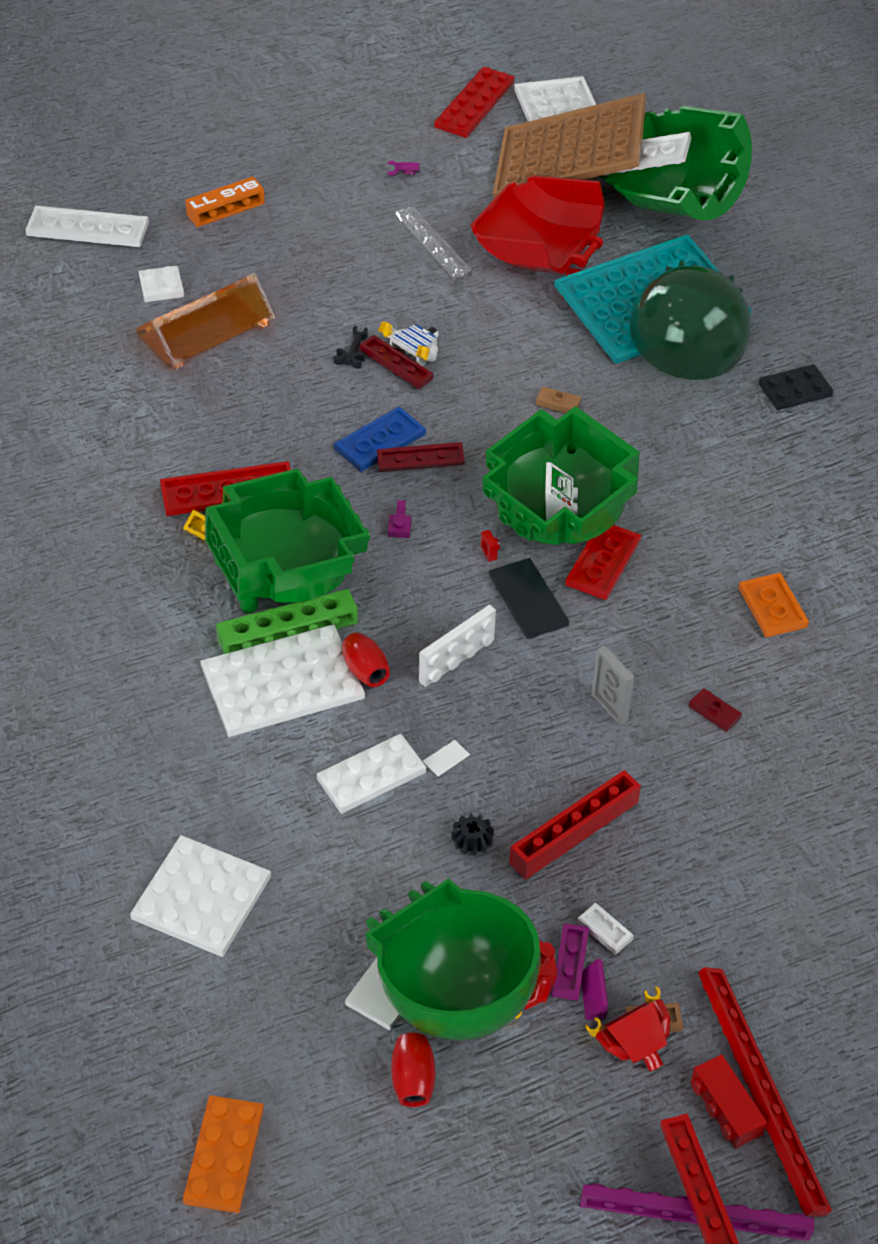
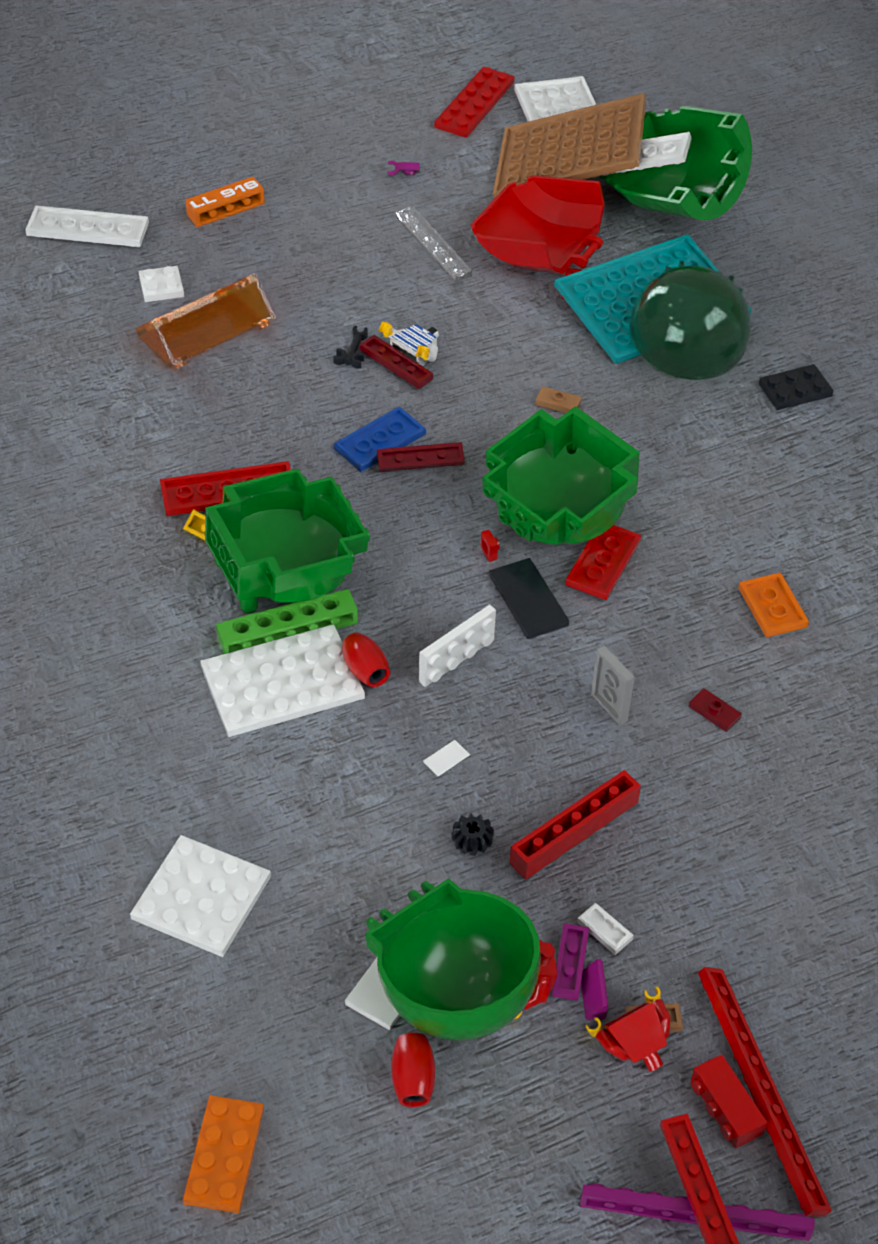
white plate [317,734,426,814] -> none
magenta plate [388,500,412,538] -> none
white slope [545,462,578,521] -> none

